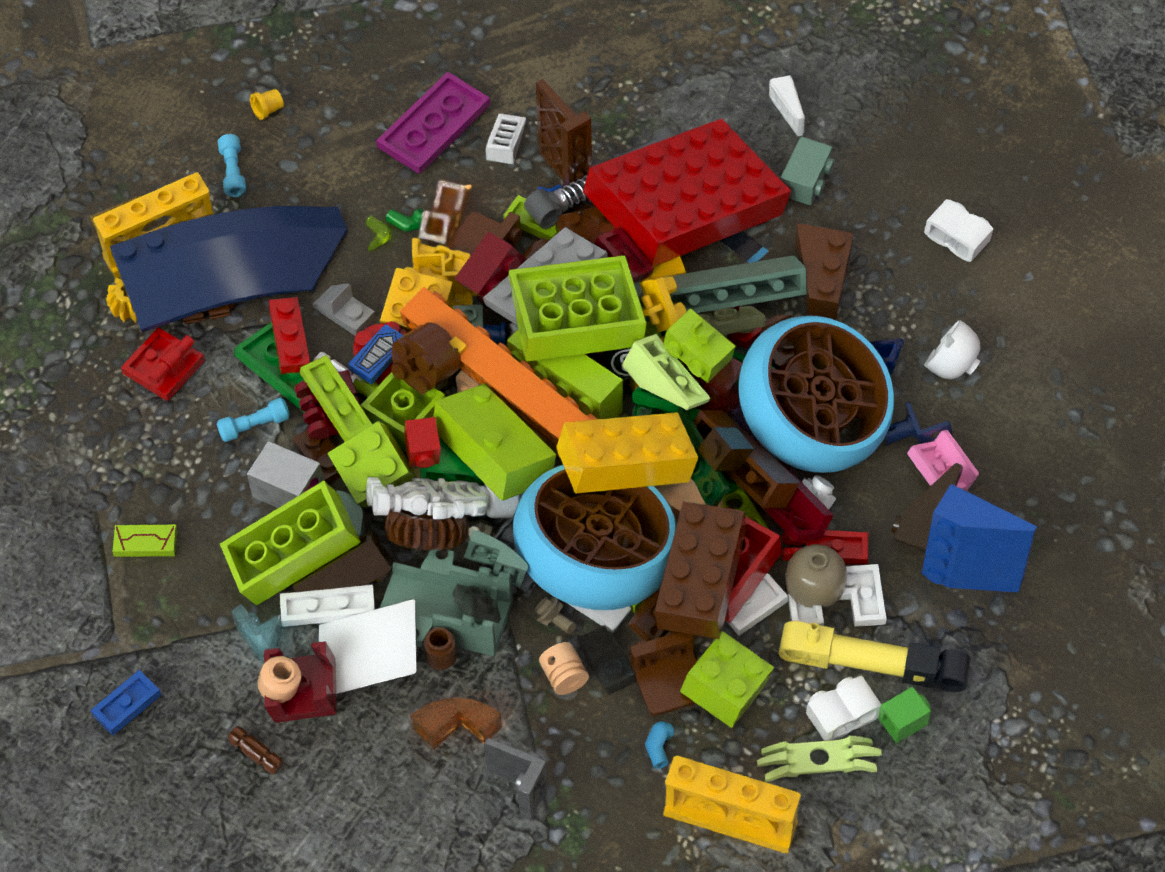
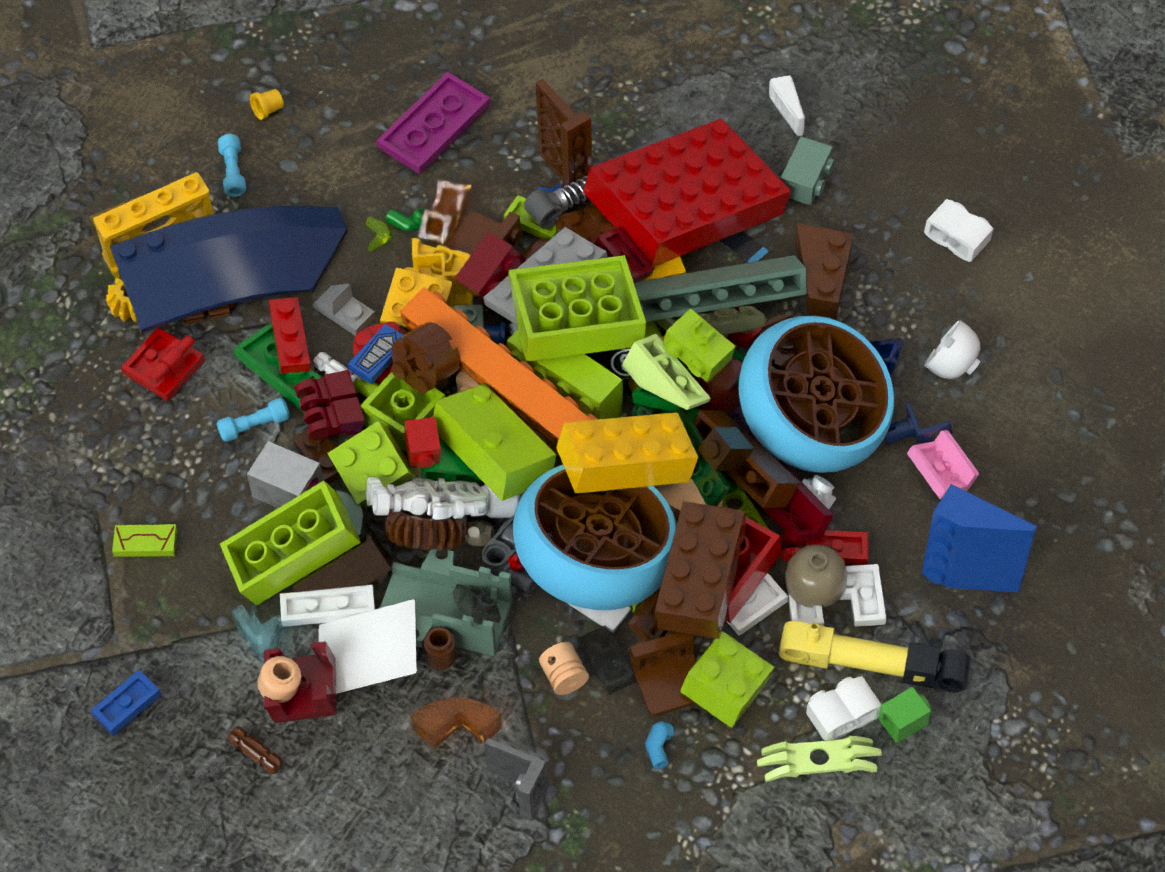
lime plate [300,355,372,442] -> none
yellow piece [450,336,467,355] -> none
sand green slope [464,529,528,587] -> none
white slope [486,113,526,164] -> none
dark tan plate [534,596,576,634] -> none
yellow hips [639,276,687,332] -> none
yellow fence [663,756,801,854] -> none
dark brown slope [891,463,963,553] -> none

